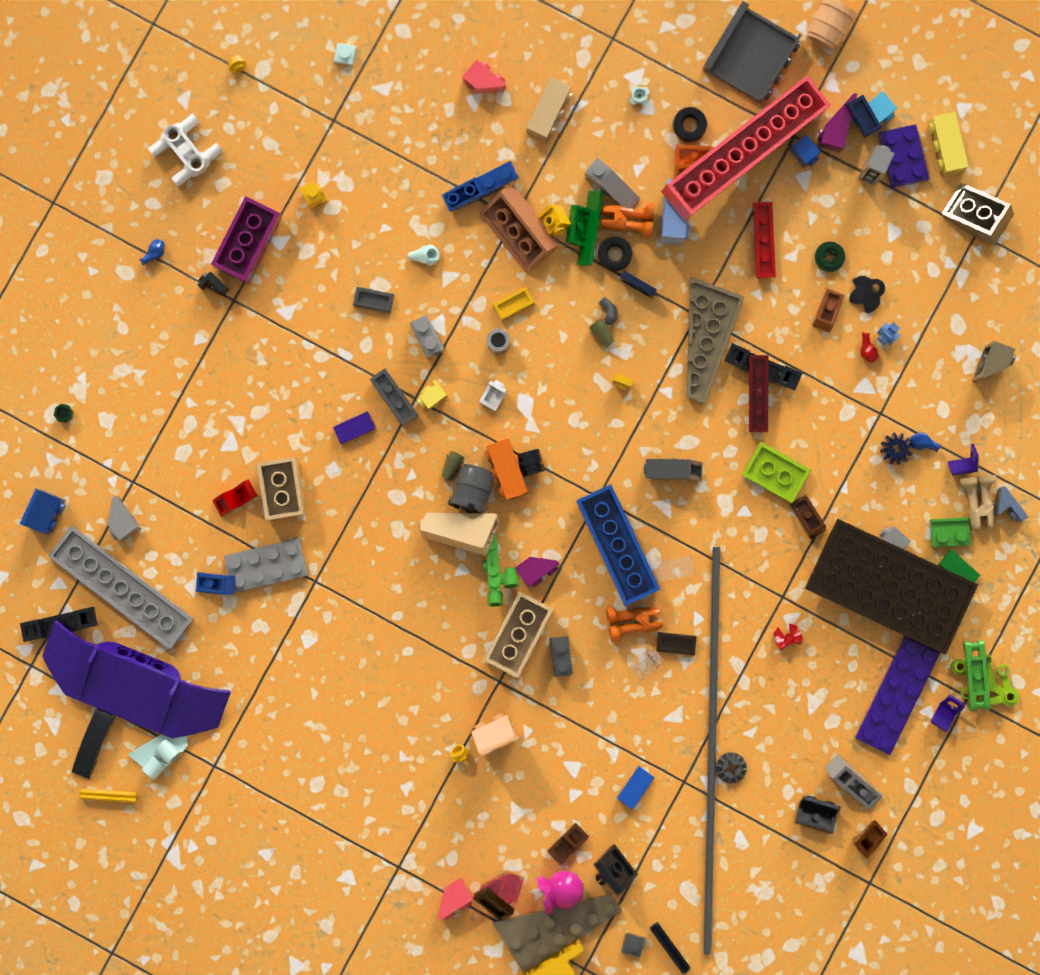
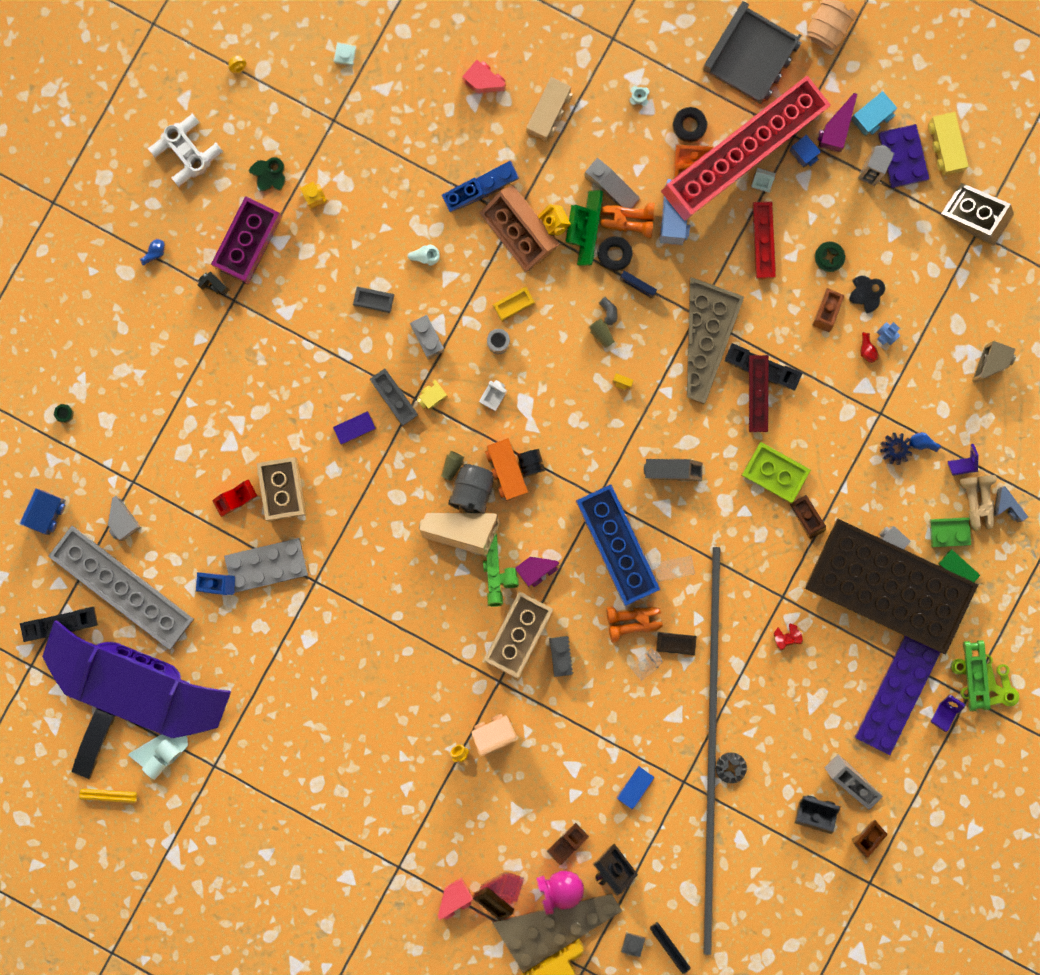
dark blue tile [846,95,882,138] -> none
none -> dark green plate [249,157,285,191]
none -> light aqua plate [751,168,776,192]

